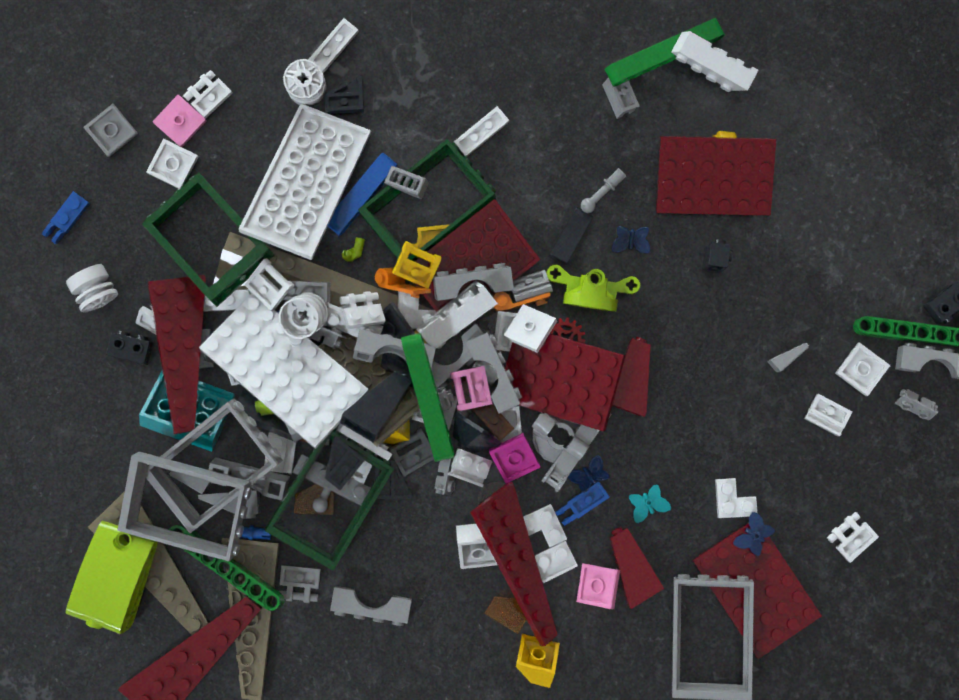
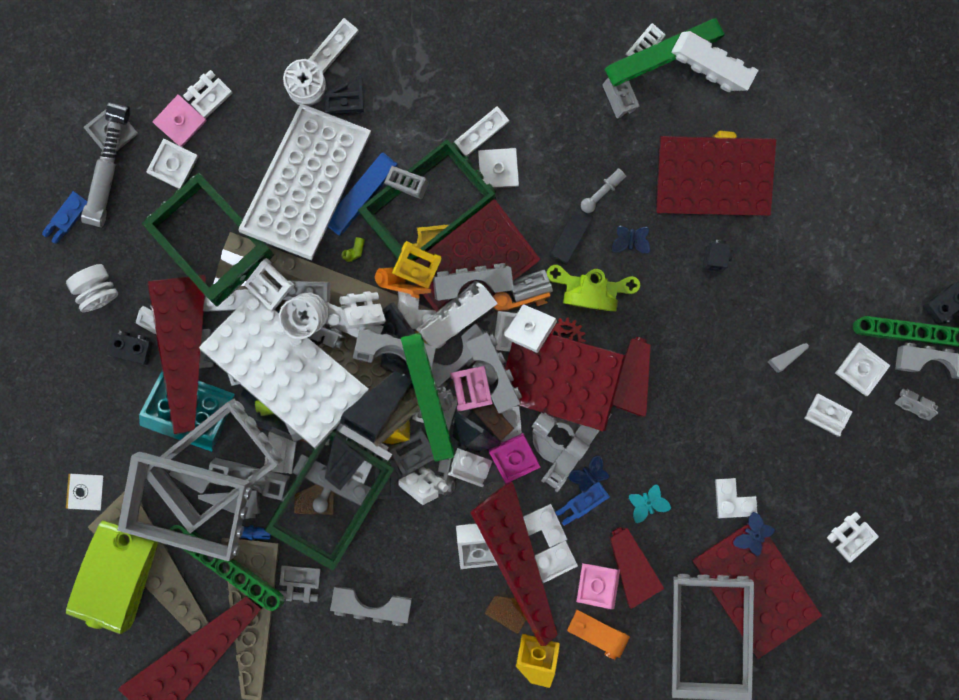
none -> white sticker [66,474,103,510]
none -> piece [81,102,130,227]
none -> white plate [399,466,449,505]
none -> white plate [478,148,519,188]
none -> orange door [567,610,630,660]
none -> white slope [626,24,666,56]

